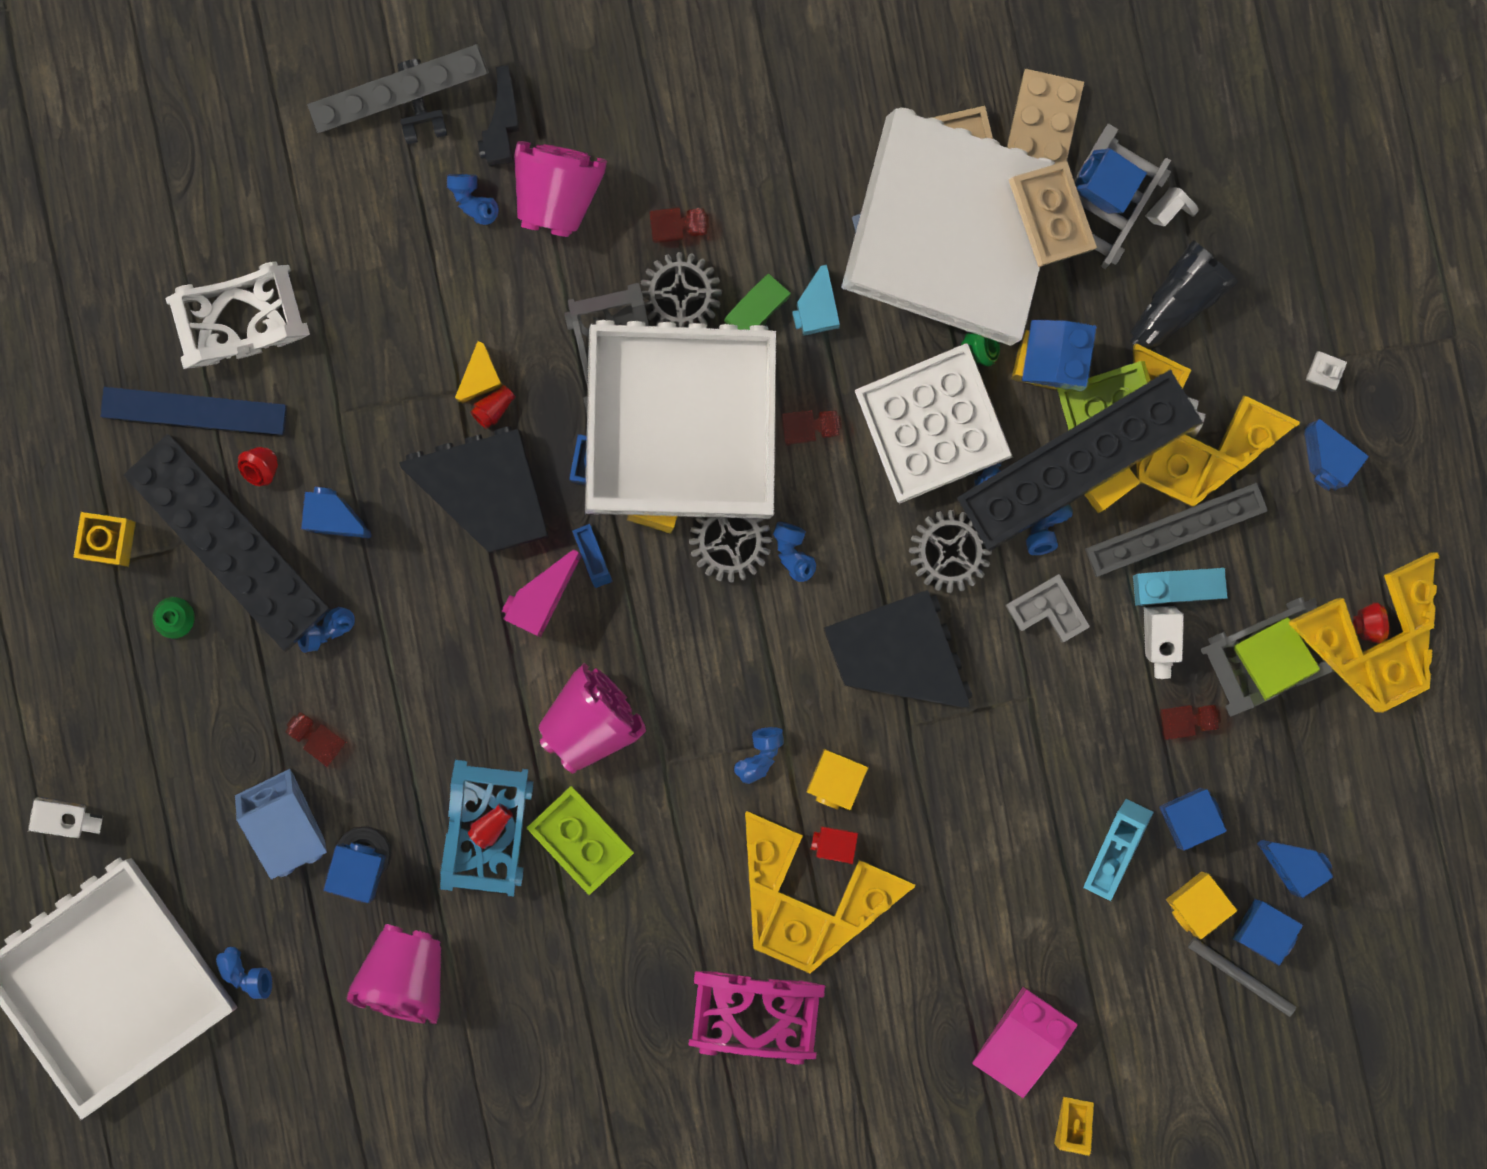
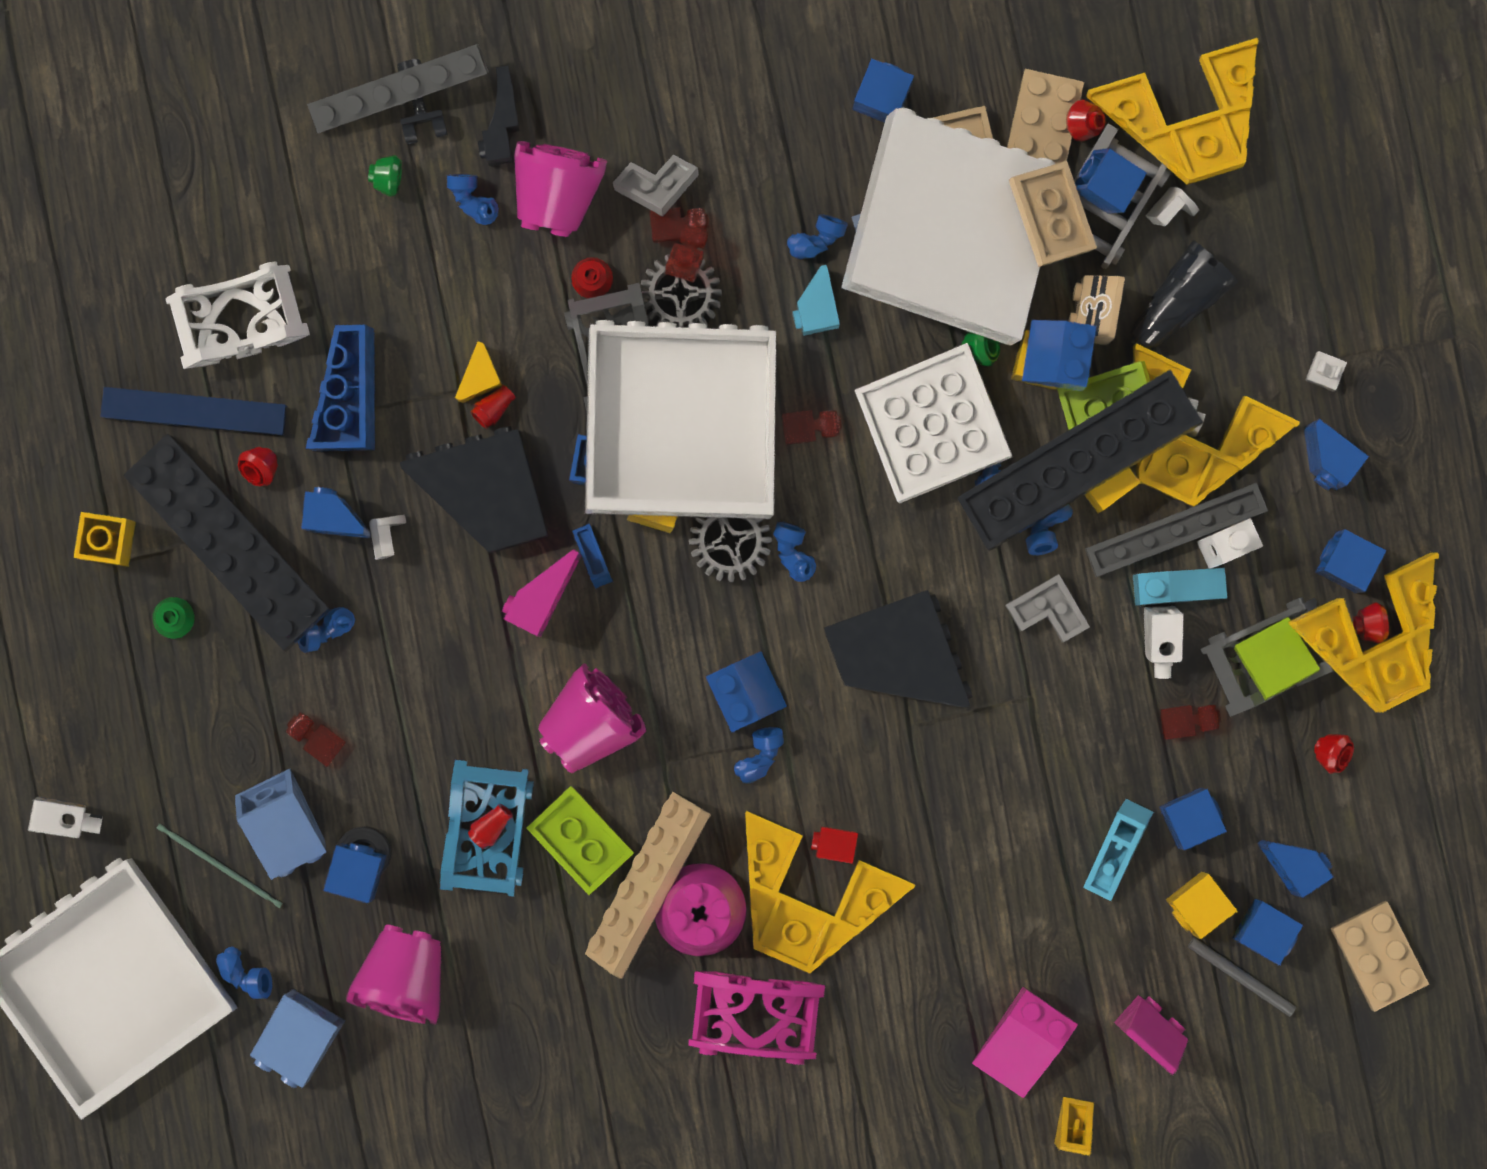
bright green slope [724,273,791,330] -> none
yellow head [806,749,868,810] -> none
light grey gear [909,510,992,593] -> none
none -> sand green piece [157,824,283,908]
none -> medium blue slope [250,989,345,1088]
none -> blue wedge [306,325,375,451]
none -> green cone [368,155,402,197]
none -> white tile [369,515,406,560]
none -> red cone [571,257,613,299]
none -> tan plate [585,792,711,979]
none -> light grey plate [613,155,699,216]
none -> dark pink cone [655,863,746,956]
none -> clear red plate [665,224,709,282]
none -> blue slope [706,651,787,732]
none -> blue arm [787,214,848,259]
none -> blue head [853,58,914,123]
none -> red cone [1066,100,1106,142]
none -> tan slope [1069,275,1125,345]
none -> yellow wing [1087,38,1258,185]
none -> dark pink slope [1114,995,1188,1075]
none -> white torso [1197,518,1263,569]
none -> red cone [1314,734,1354,774]
none -> blue head [1315,529,1386,593]
none -> tan plate [1331,901,1429,1012]

